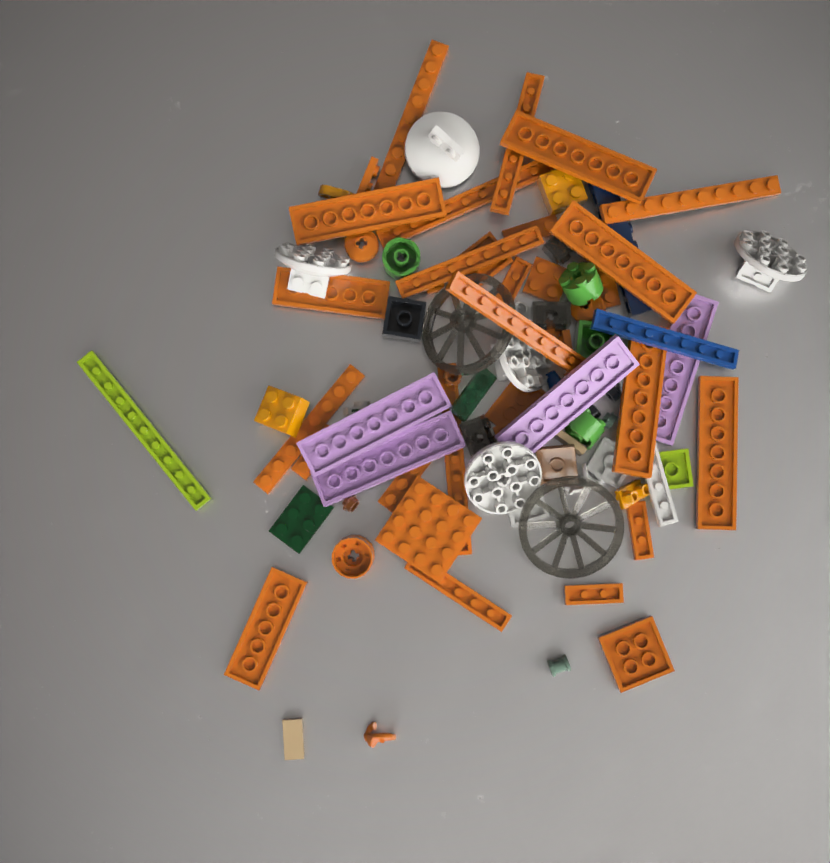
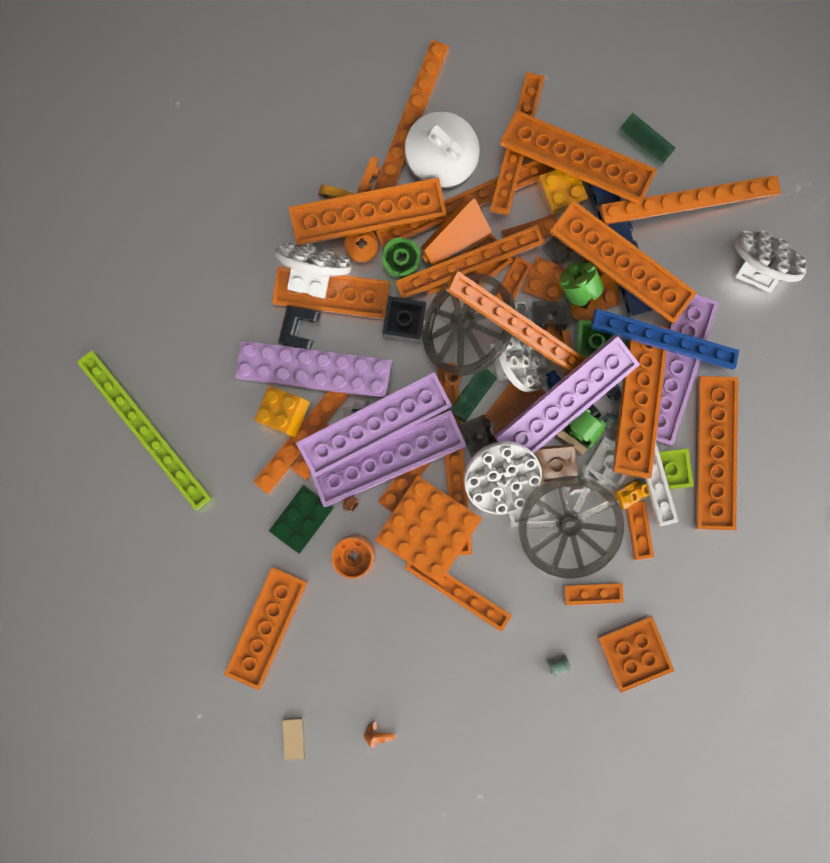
none -> lavender plate [235,341,392,398]
none -> black connector [278,306,322,350]
none -> orange slope [420,196,492,266]
none -> clear green plate [620,113,676,164]

